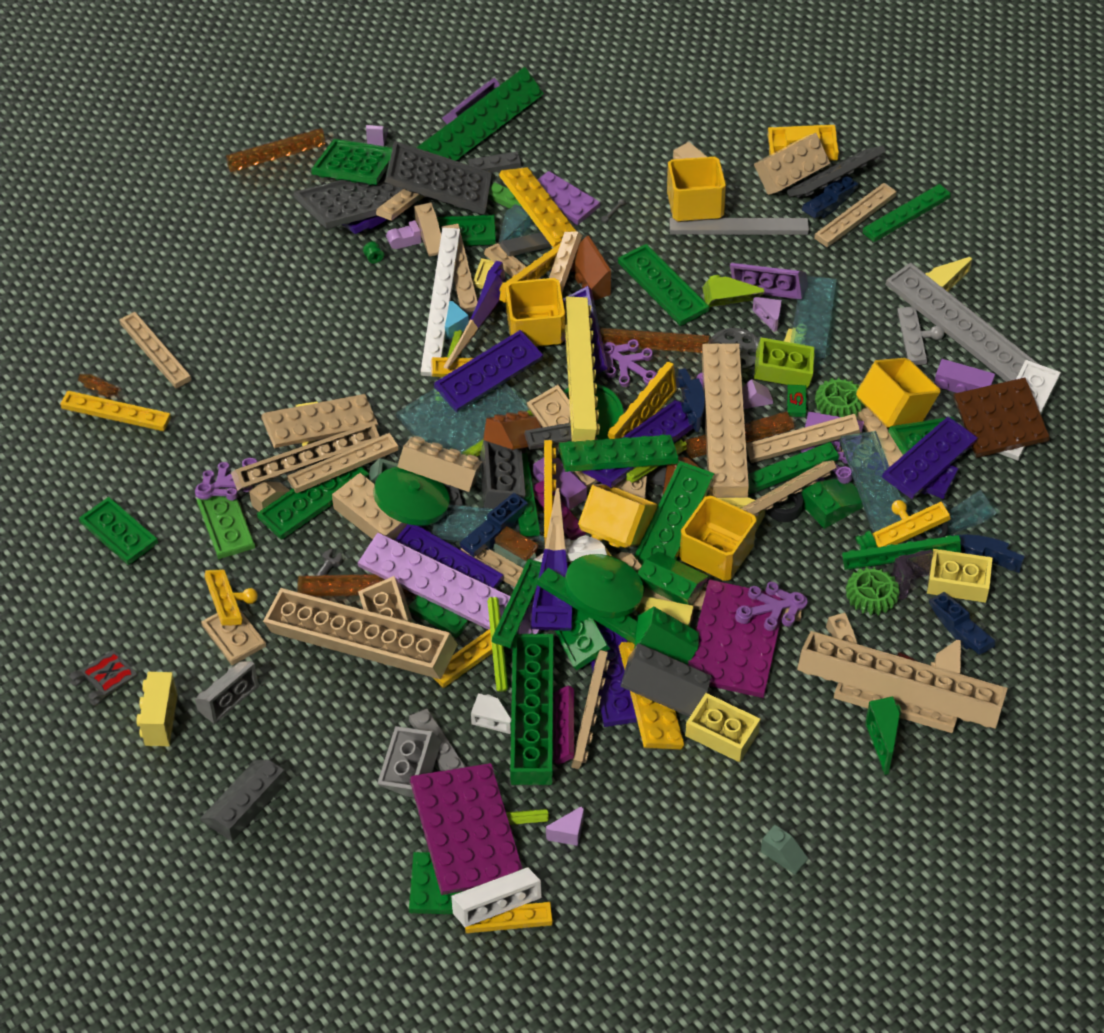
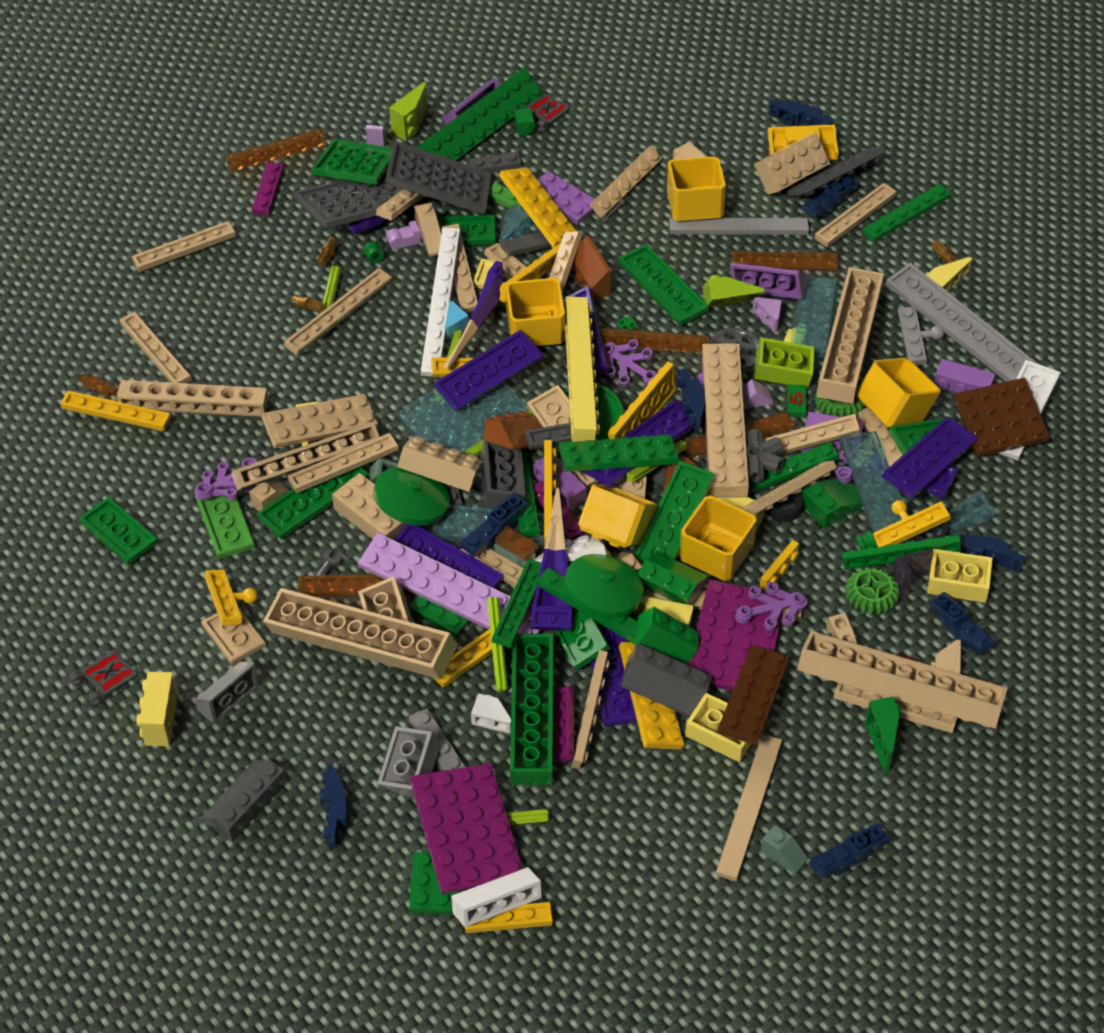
lavender slope [546,807,584,846] -> none
none -> tan brick [117,380,268,417]
none -> tan plate [132,221,236,272]
none -> magenta plate [252,162,284,216]
none -> tan tile [284,268,392,356]
none -> pearl gold axle [292,295,325,312]
none -> pearl gold axle [317,237,339,266]
none -> lime axle [320,266,341,313]
none -> dark blue slope [320,764,348,848]
none -> lime slope [389,82,428,141]
none -> green brick [514,108,535,136]
none -> flag [519,93,570,132]
none -> tan plate [589,145,662,218]
none -> green wheel [618,317,636,340]
none -> tan tile [716,734,782,881]
none -> reddish brown plate [717,645,790,745]
none -> clear orange plate [731,251,838,270]
none -> dark grey piece [746,429,784,483]
none -> yellow plate [760,540,800,592]
none -> dark blue slope [768,100,834,126]
none -> dark blue slope [809,823,891,879]
none -> tan brick [816,267,884,404]
none -> pearl gold axle [931,240,958,264]

